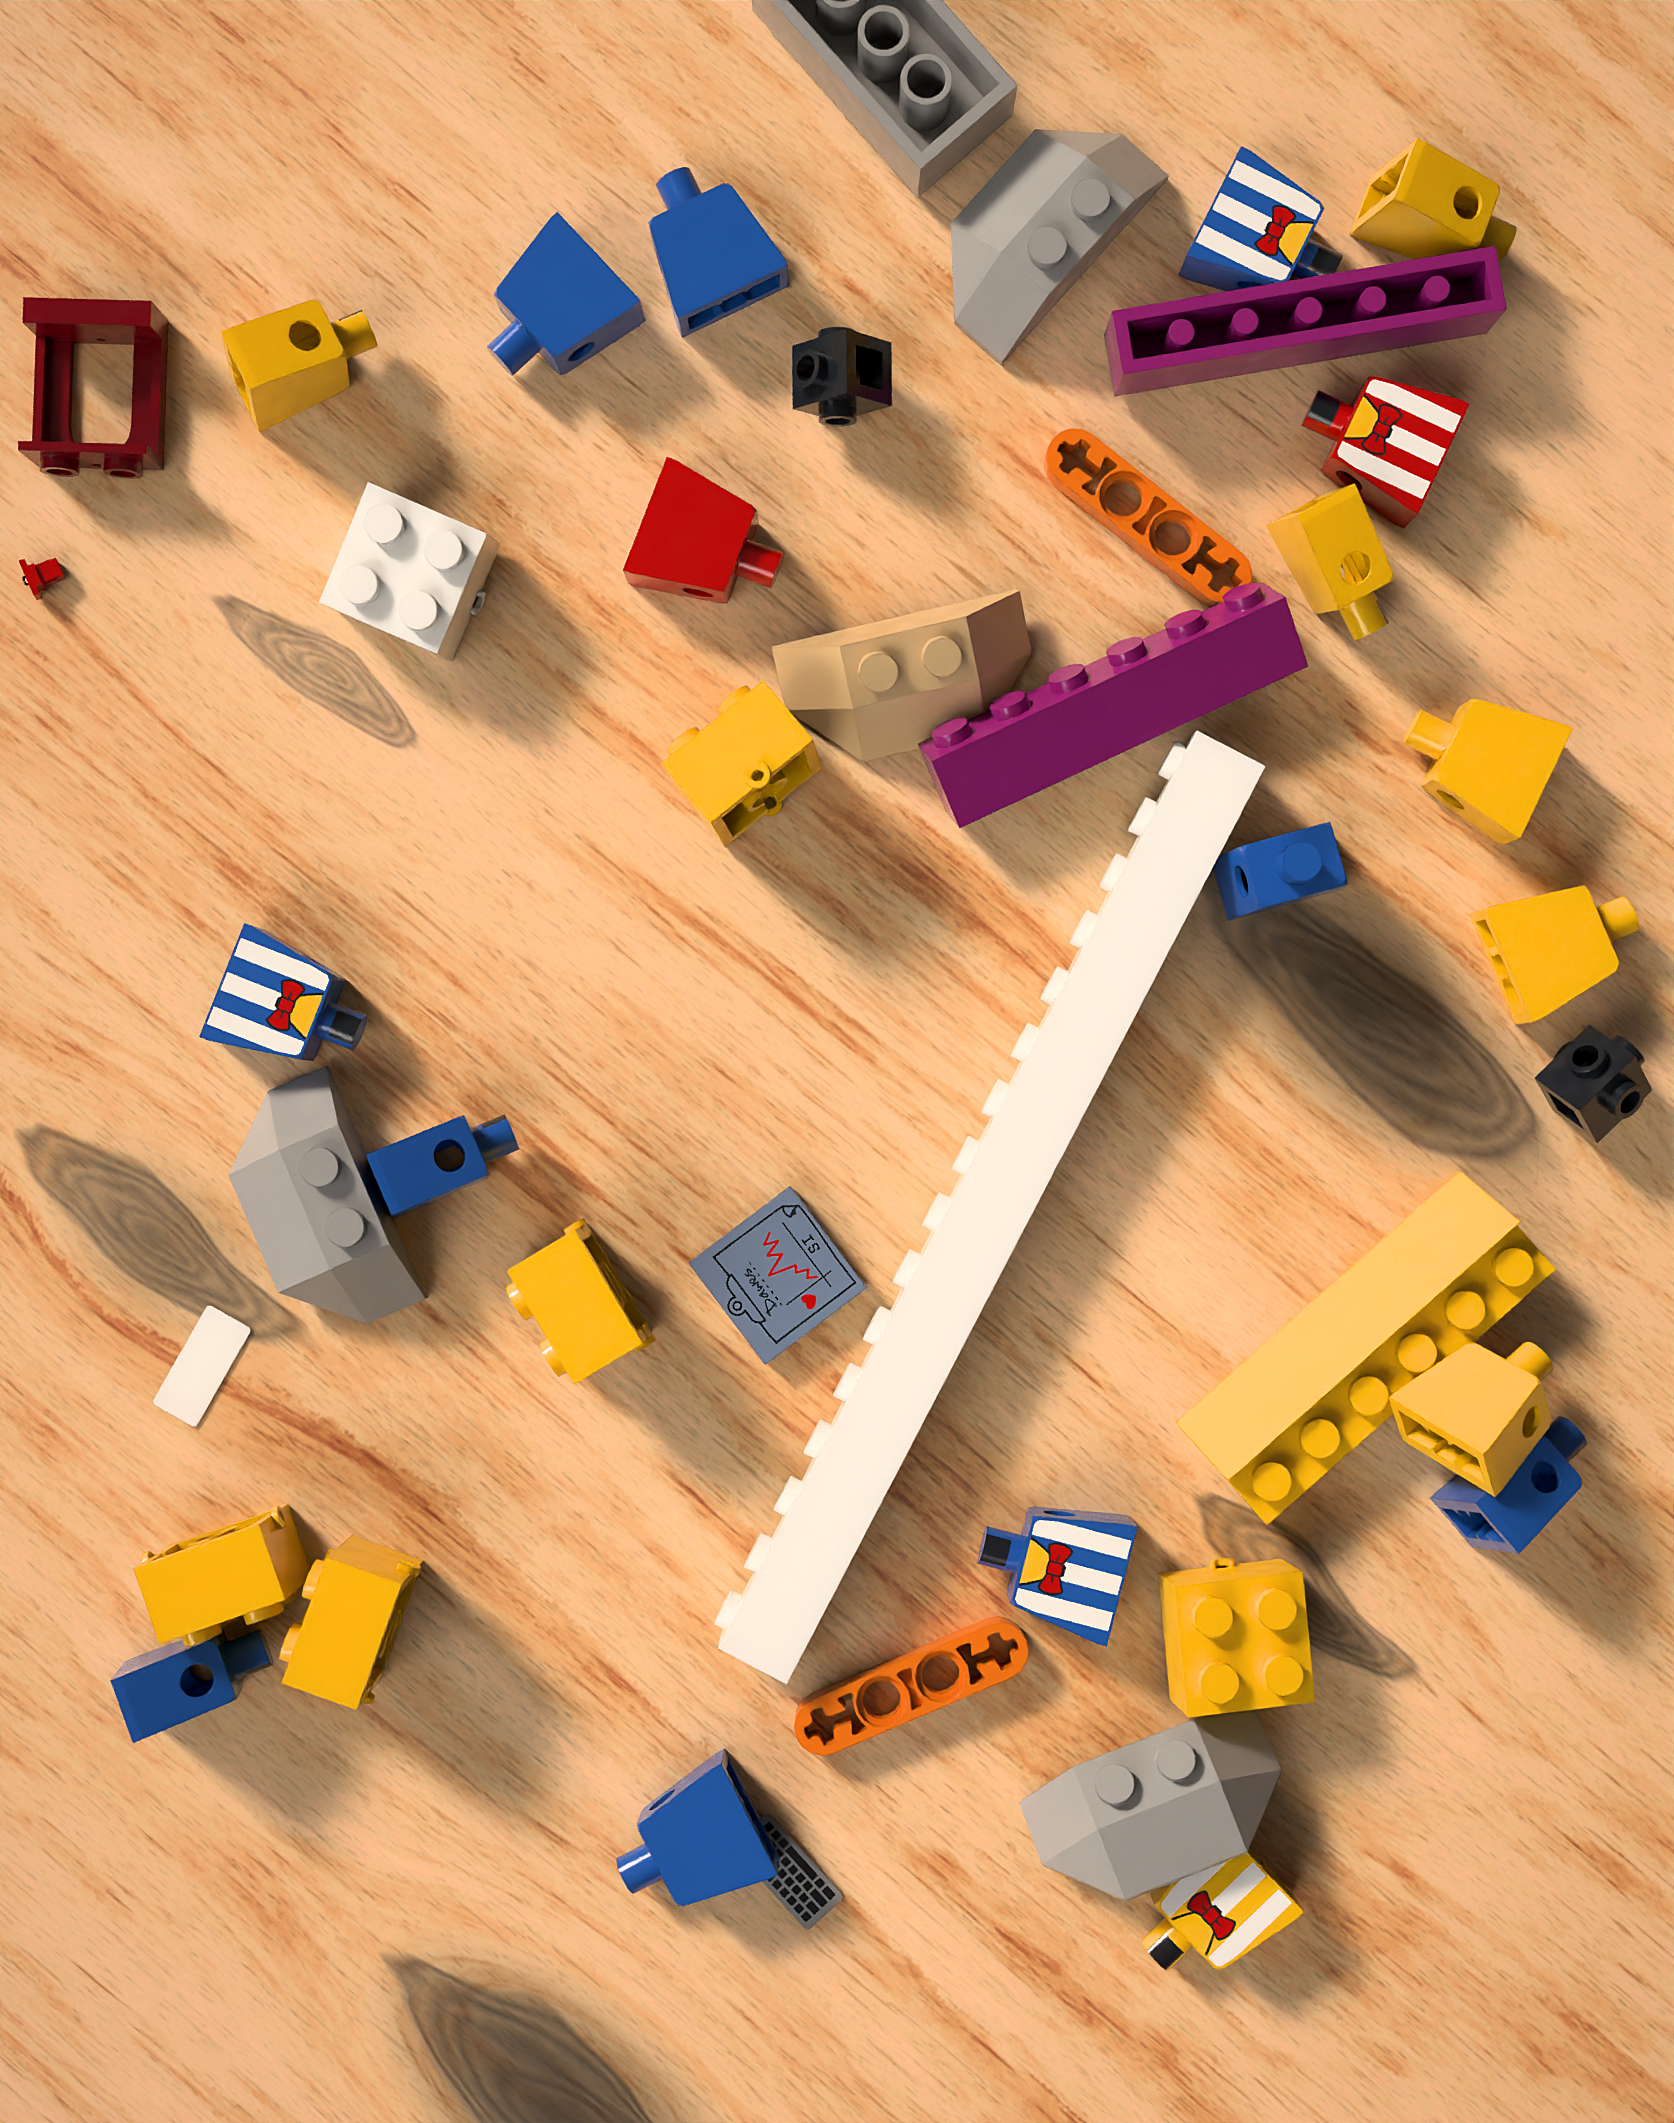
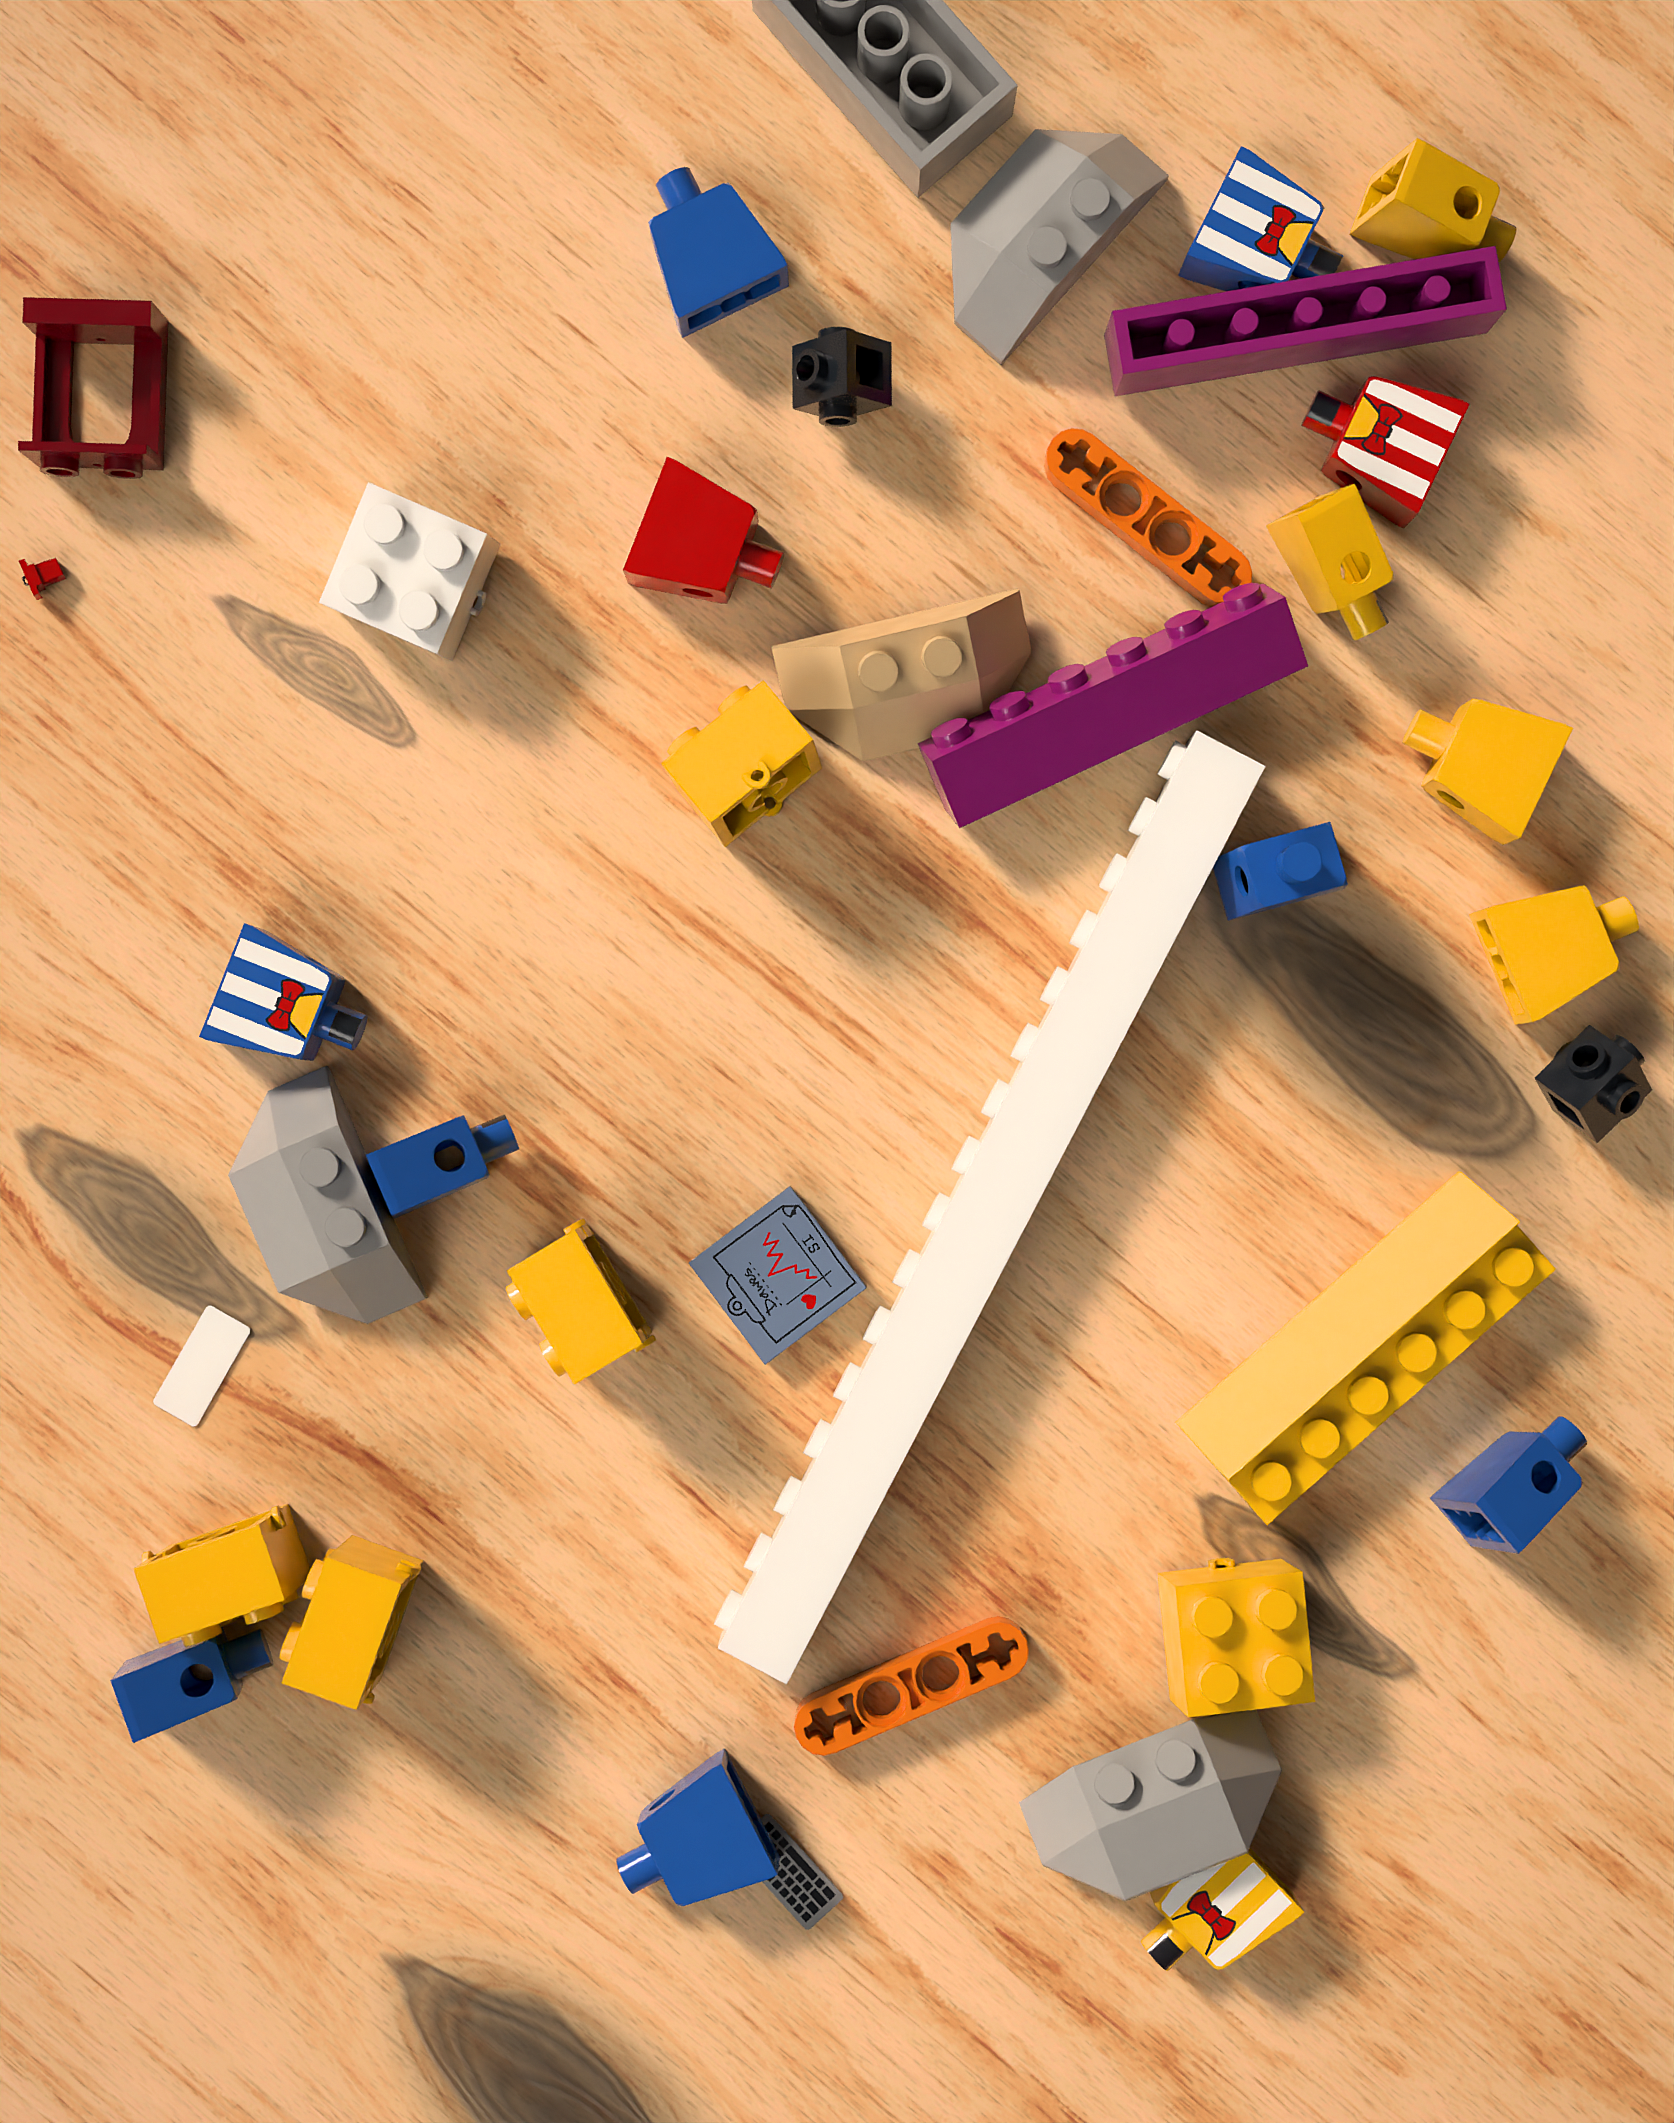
yellow torso [220,299,378,432] -> none
blue torso [486,212,645,376] -> none
torso [977,1507,1138,1647] -> none
yellow torso [1389,1342,1553,1497] -> none

